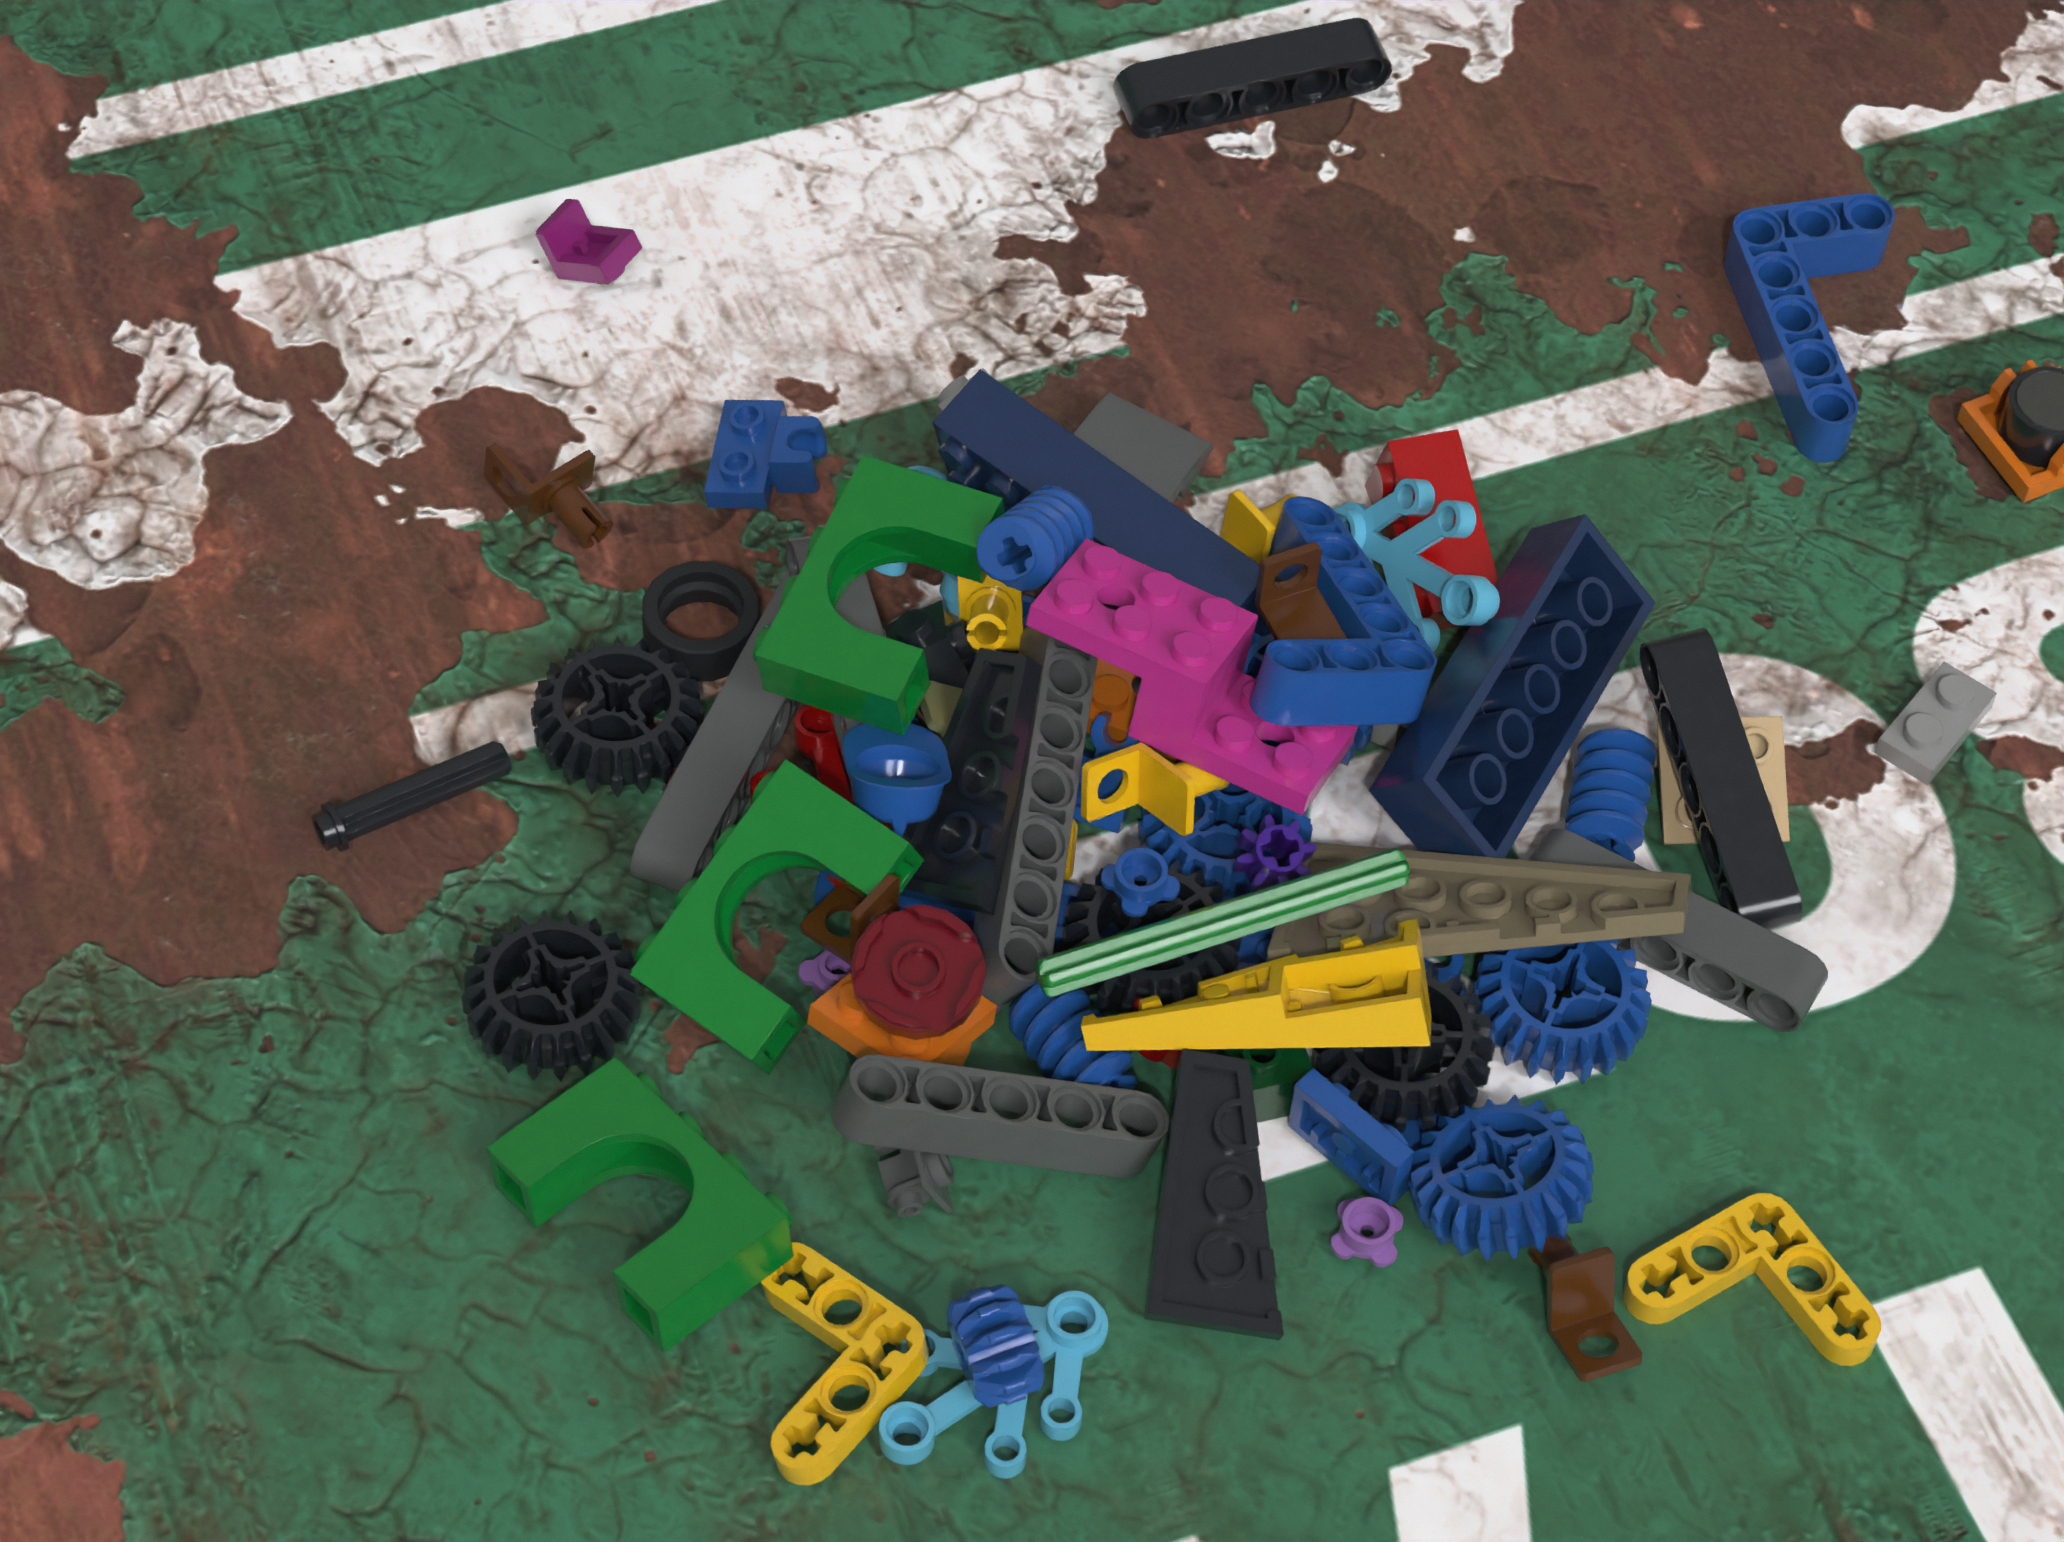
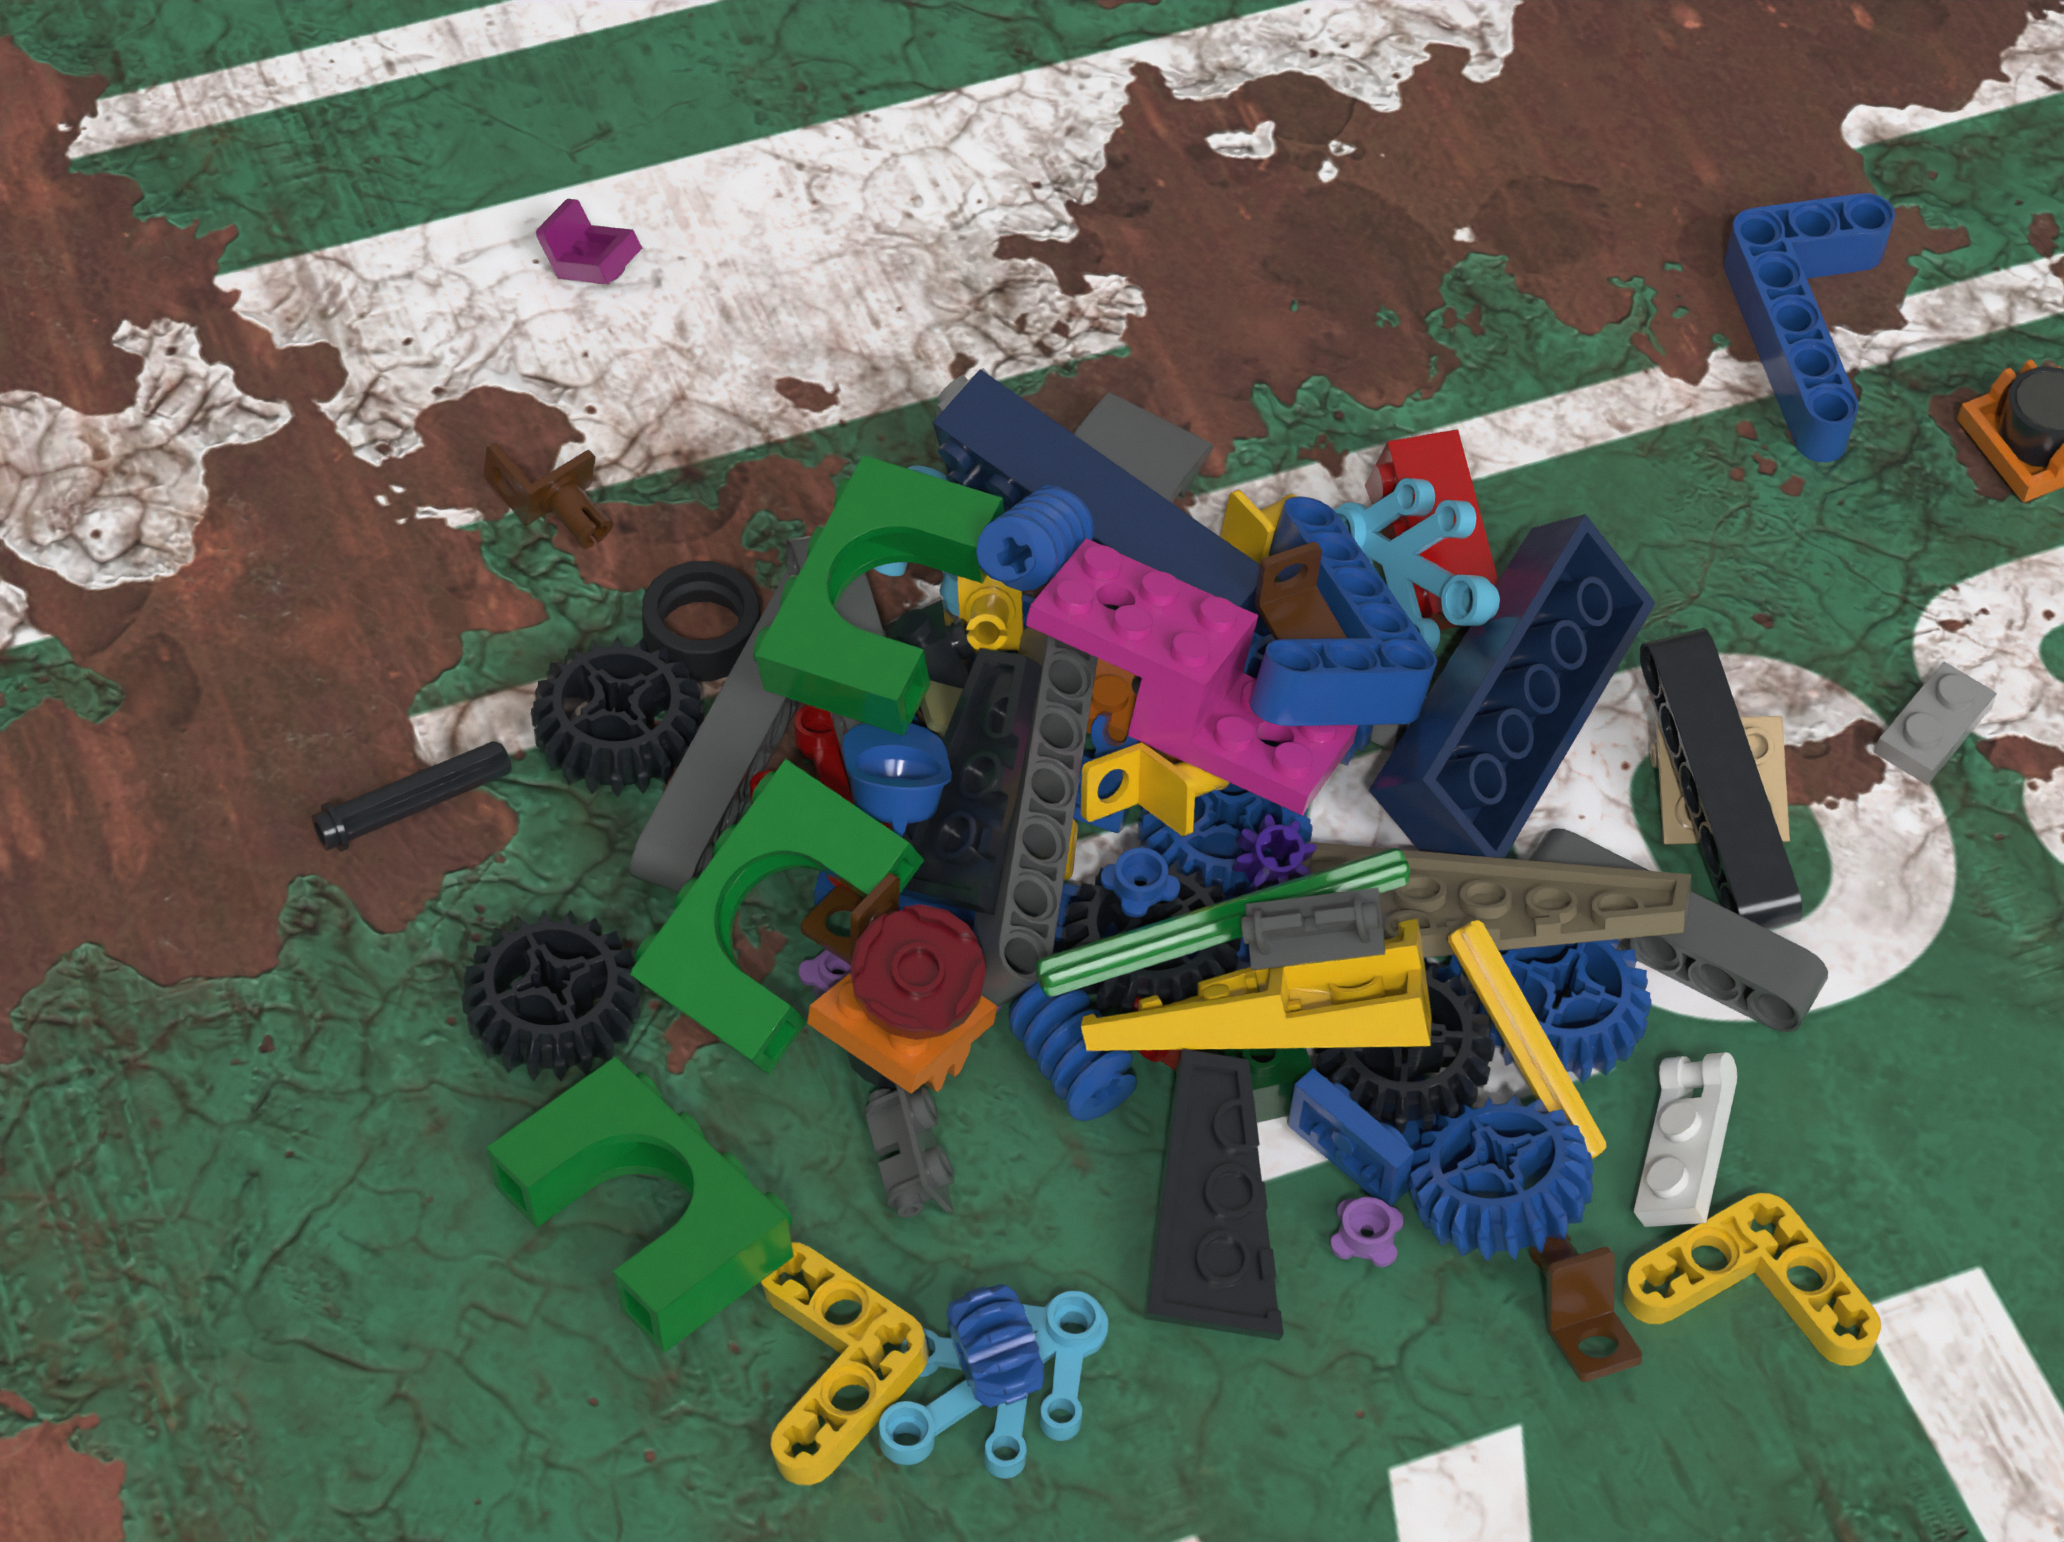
blue plate [704,400,827,509] -> none
dark grey beam [831,1055,1169,1178] -> none
black beam [1113,18,1392,139] -> none
blue piece [1564,728,1657,862] -> none
none -> dark grey hinge [1242,888,1386,971]
none -> yellow axle [1448,920,1606,1159]
none -> white plate [1634,1052,1737,1227]

